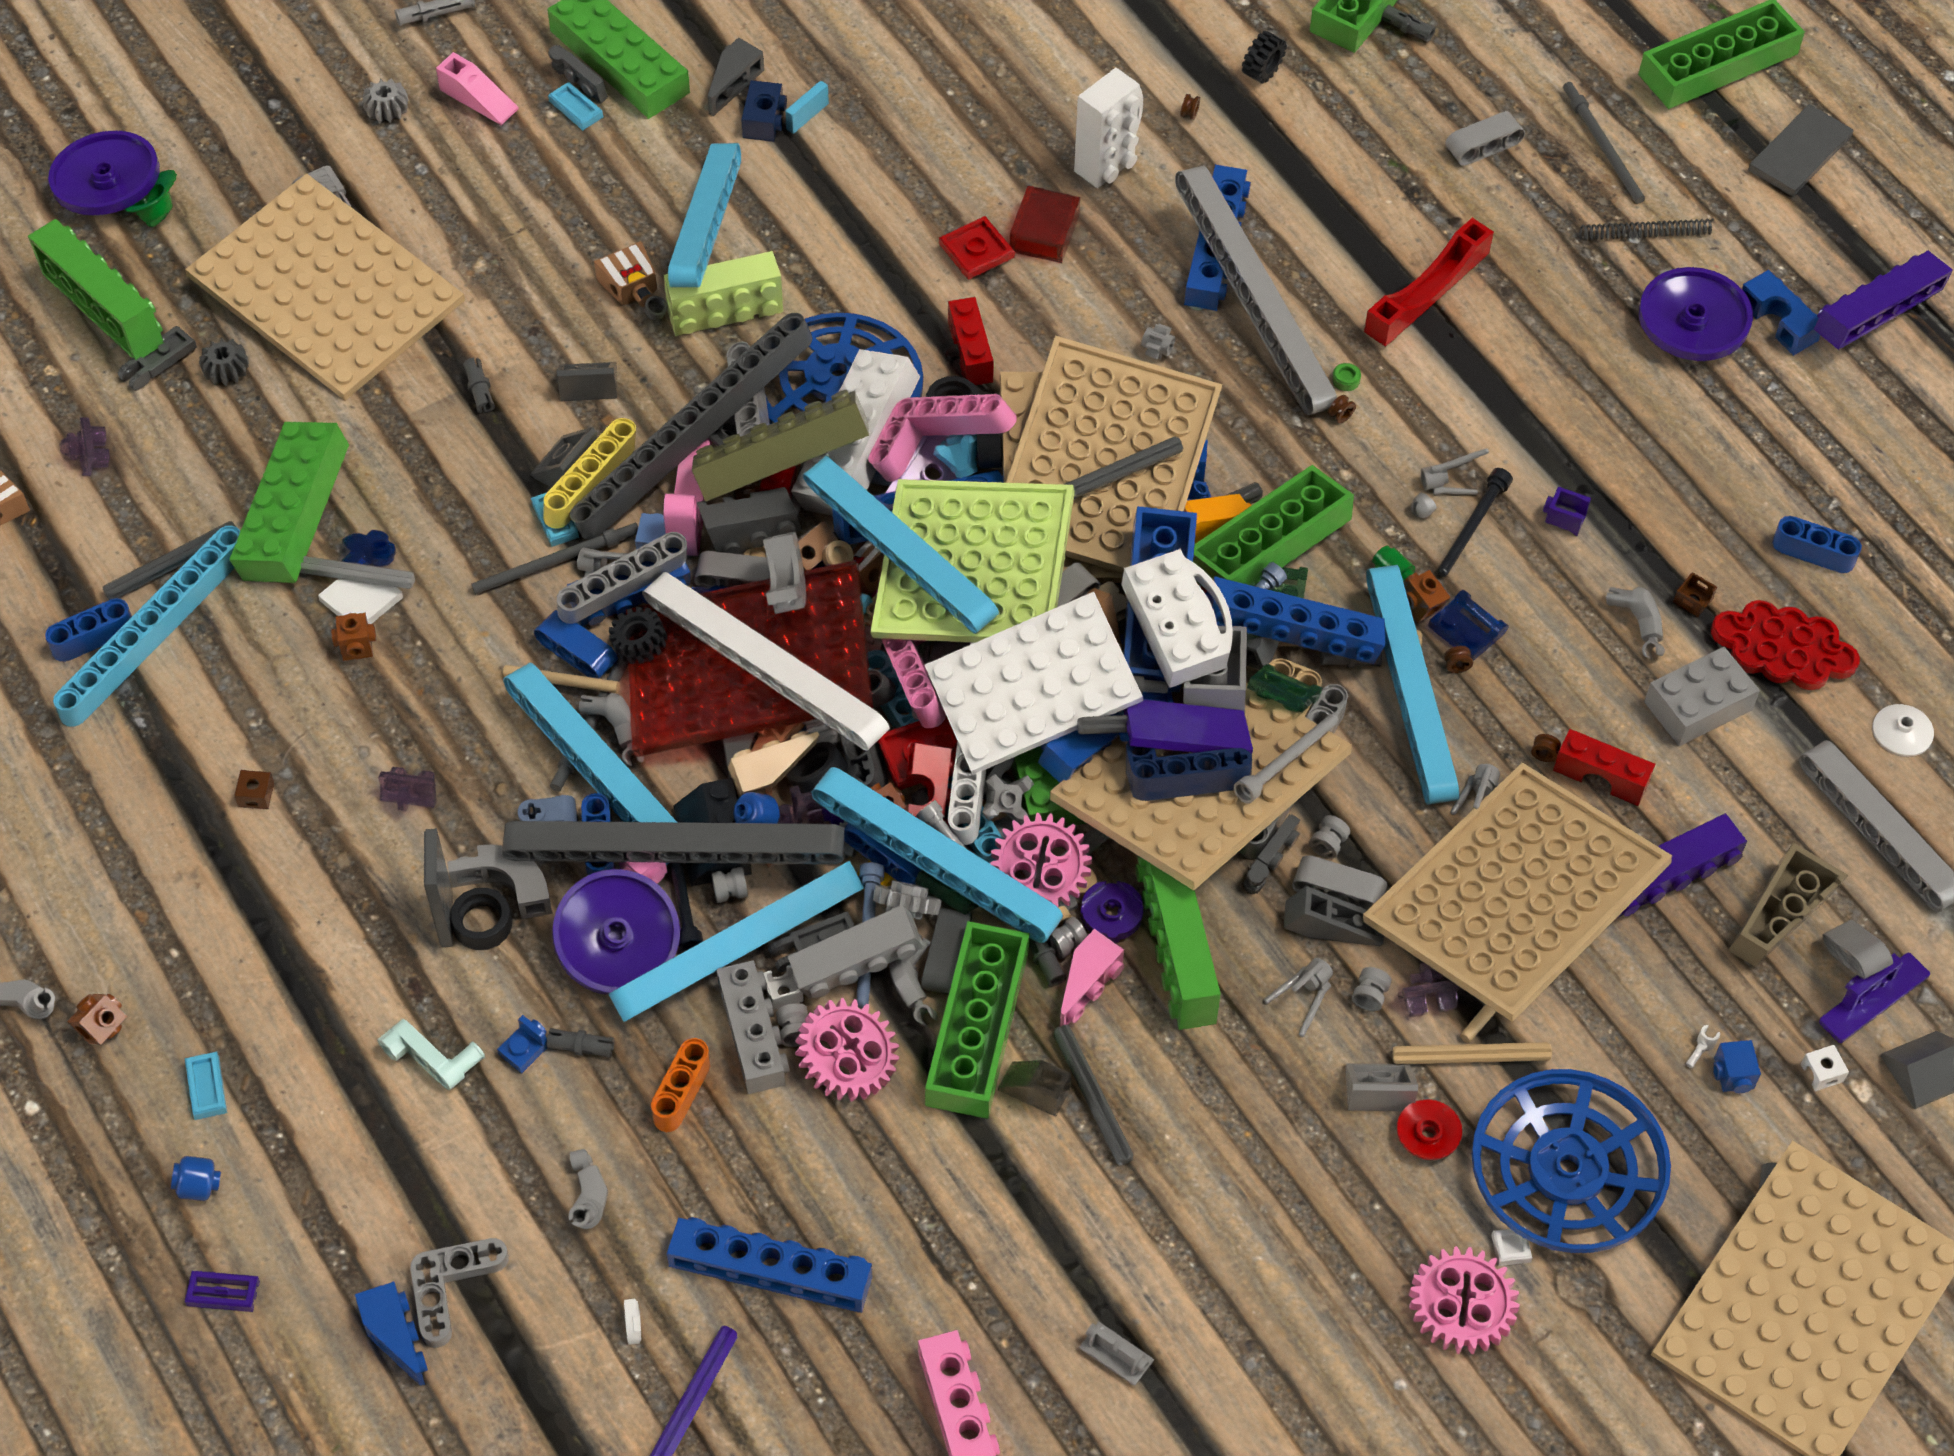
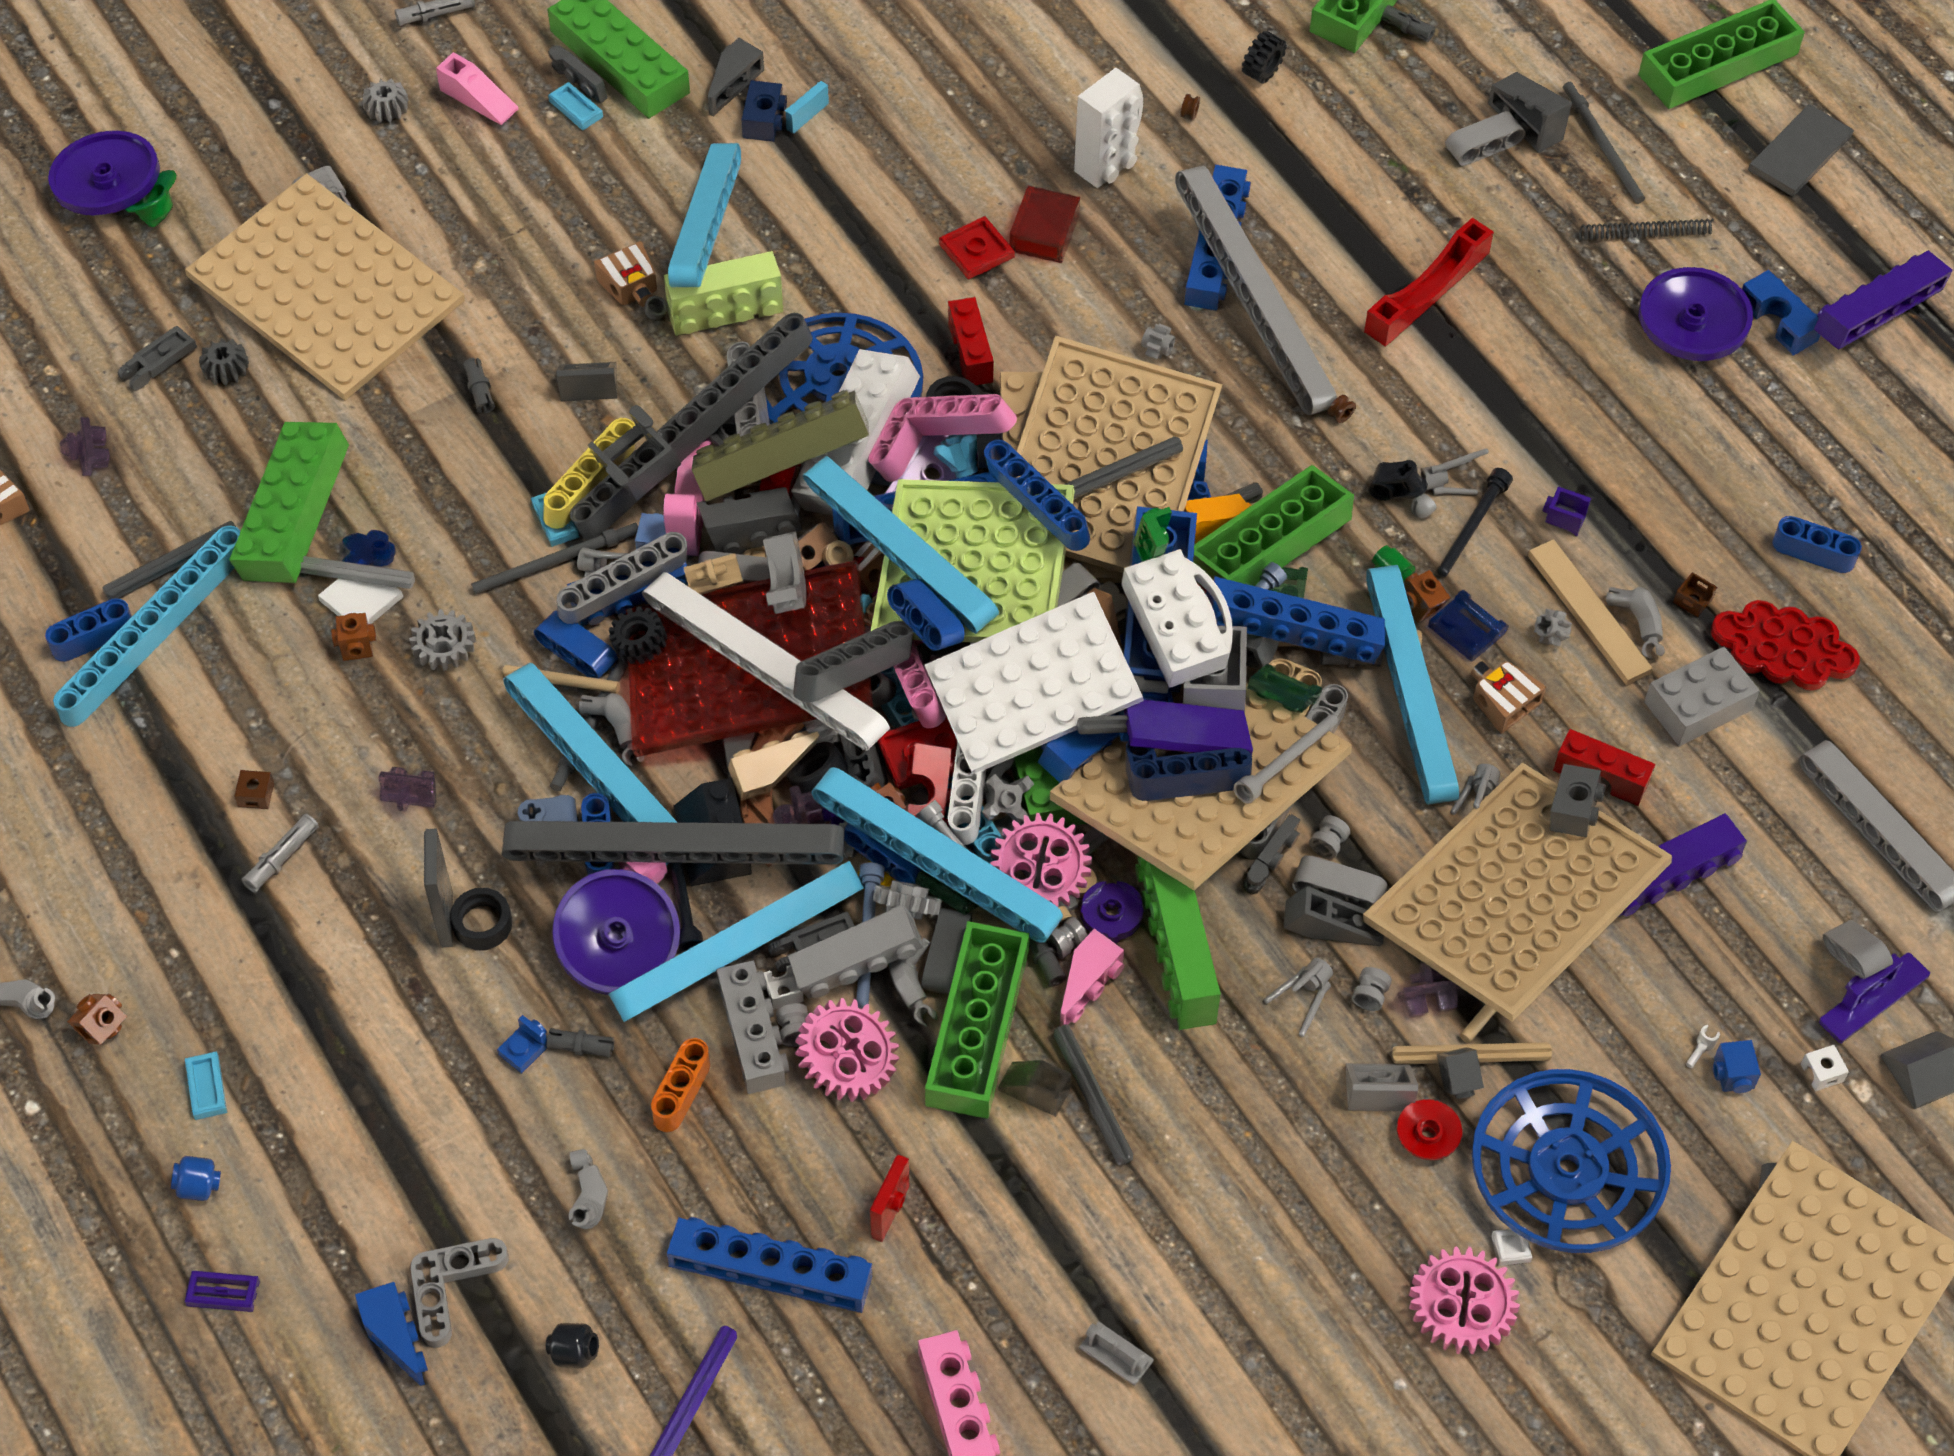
bright green brick [28,219,164,360] -> none
light aqua beam [377,1019,485,1090] -> none
light grey arch [447,845,552,919] -> none
dark grey slope [530,427,597,488] -> none
white tile [624,1299,642,1345] -> none
light grey wheel [711,867,748,903] -> none
blue head [733,792,780,824] -> none
bright green tile [1332,363,1361,391] -> none
reddish brown bush [1444,646,1473,673] -> none
reddish brown bush [1531,734,1561,762] -> none
dark tan wedge [1728,842,1848,967] -> none
white dish [1872,704,1934,757] -> none
none -> light grey pin [241,814,319,893]
none -> light grey gear [409,609,476,671]
none -> black head [545,1323,599,1368]
none -> dark grey piece [588,405,681,501]
none -> tan hips [684,553,743,595]
none -> dark grey beam [793,621,914,702]
none -> red plate [870,1154,910,1242]
none -> blue beam [887,579,965,651]
none -> blue beam [984,440,1090,551]
none -> green bracket [1133,507,1172,562]
none -> black piece [1368,460,1428,501]
none -> dark grey brick [1437,1047,1484,1099]
none -> medium nougat torso [1470,661,1546,734]
none -> dark grey wedge [1488,72,1572,153]
none -> tan tile [1528,539,1653,685]
none -> light grey gear [1534,609,1572,646]
none -> dark grey brick [1550,764,1605,837]

